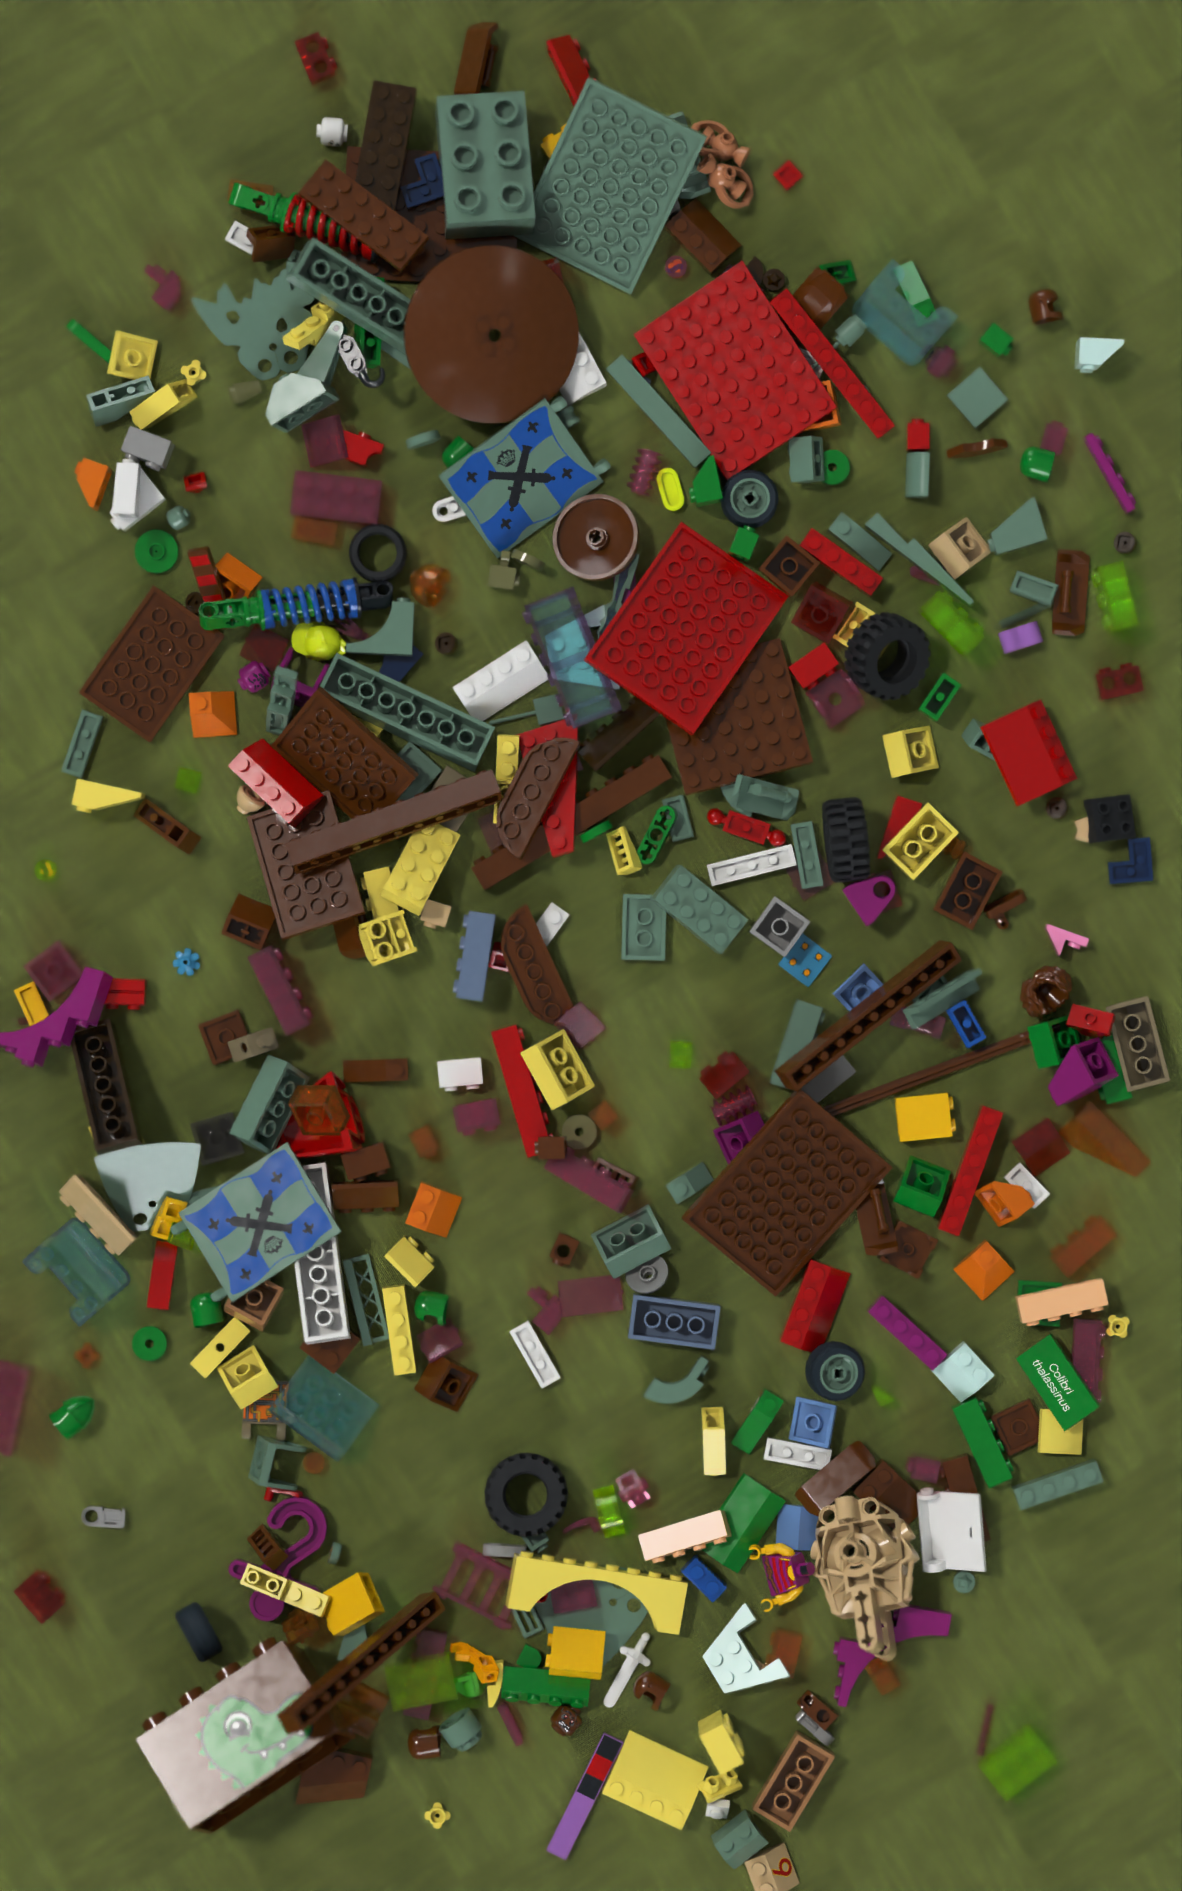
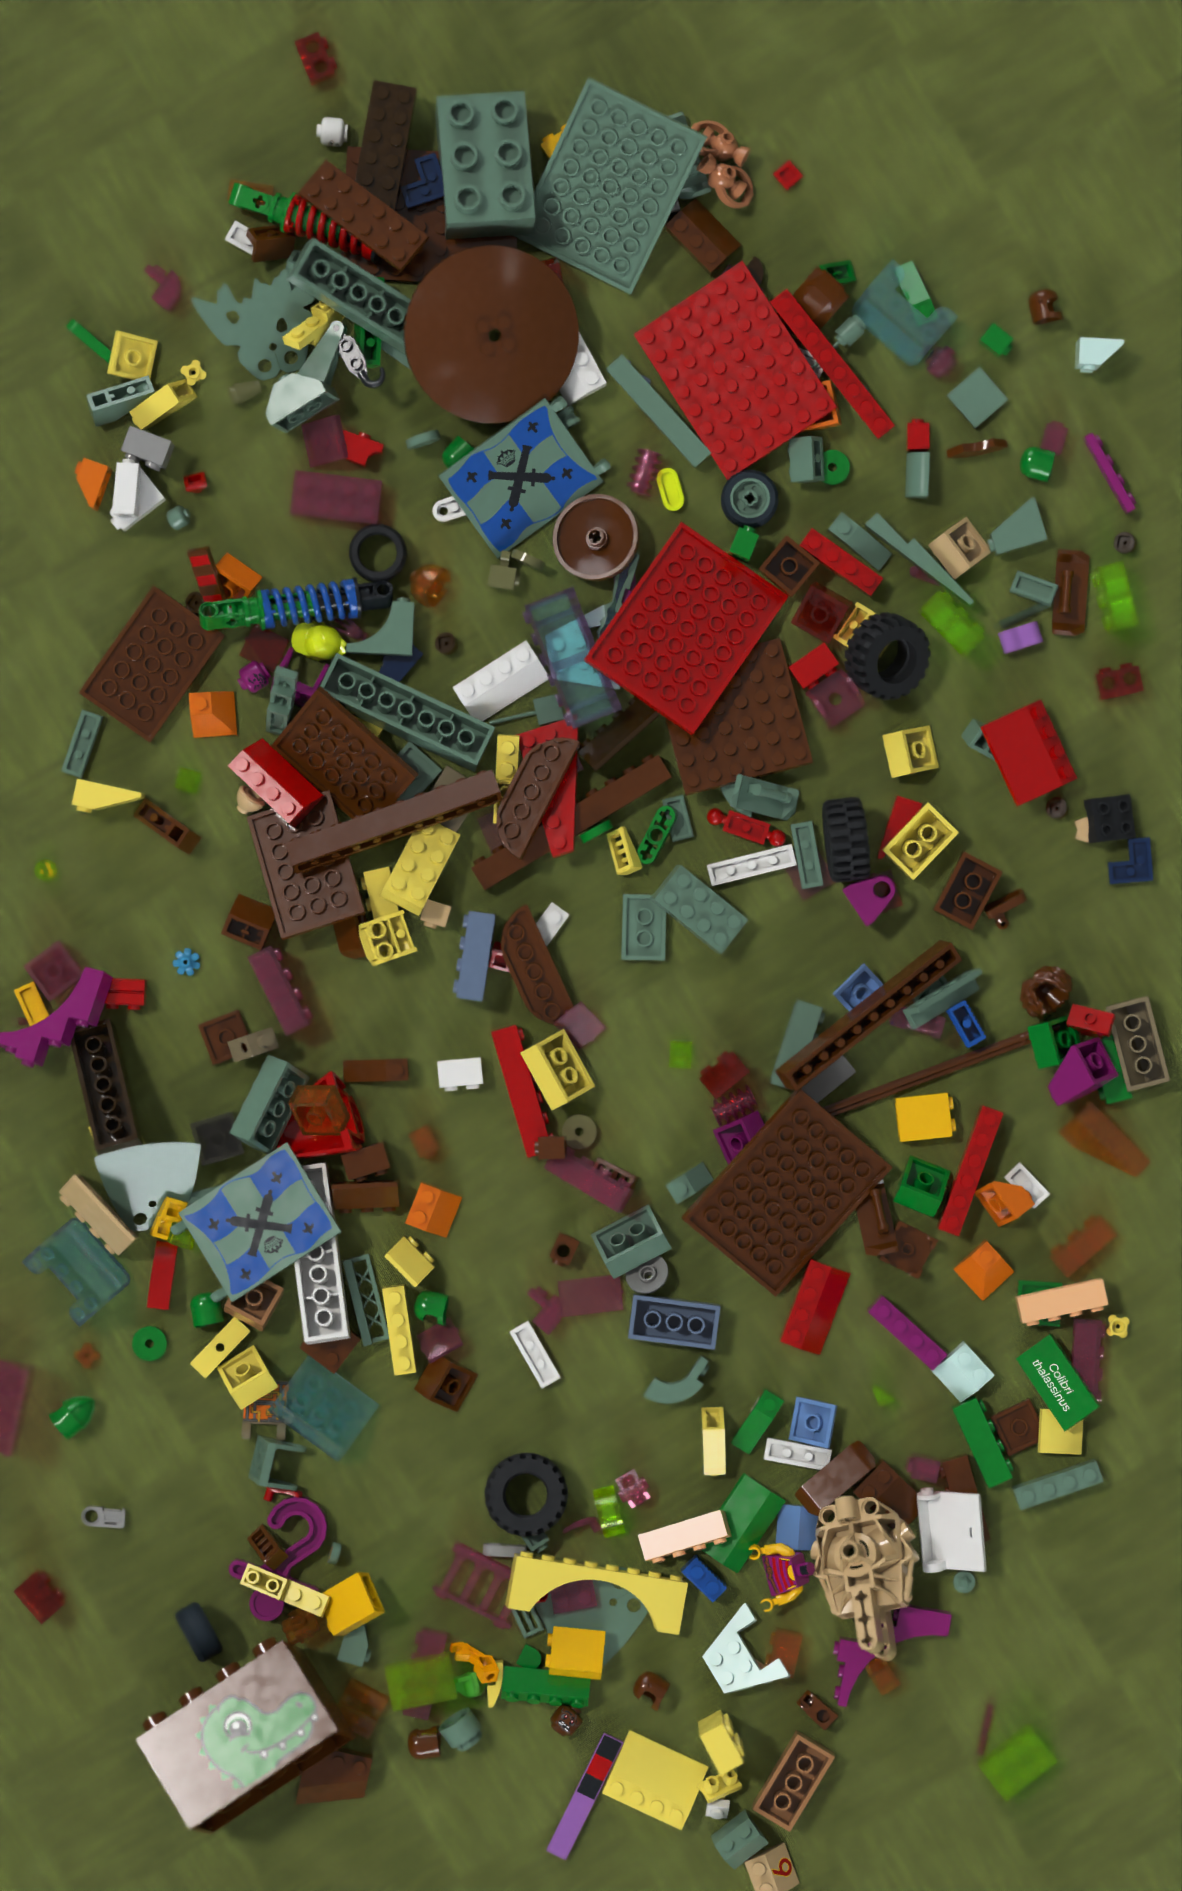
green piece [135,529,179,574] -> none
reddish brown brick [276,1591,446,1734] -> none
clear orange plate [291,516,338,546] -> none
clear orange plate [303,1452,325,1474] -> none
light yellow plate [424,1802,451,1829] -> none
clear pink brick [452,1097,501,1136] -> none
reddish brown piece [454,22,499,95] -> none
clear pink tile [497,1701,524,1747] -> none
red slope [546,34,596,107] -> none
clear orange brick [588,1099,618,1131] -> none
white sword [603,1632,650,1708] -> none
red slope [632,352,656,377] -> none
clear pink tile [665,256,687,278] -> none
green slope [688,455,723,507] -> none
light grey brick [749,896,810,957] -> none
dark brown tile [763,269,785,291] -> none
dark azure sticker [778,933,832,987] -> none
light grey piece [795,1709,835,1747] -> none
wheel [805,1341,865,1401] -> none
green brick [917,672,961,722] -> none
clear orange plate [944,836,966,860] -> none
clear red slope [1010,1117,1070,1177] -> none
bright pink slope [1045,924,1089,956] -> none

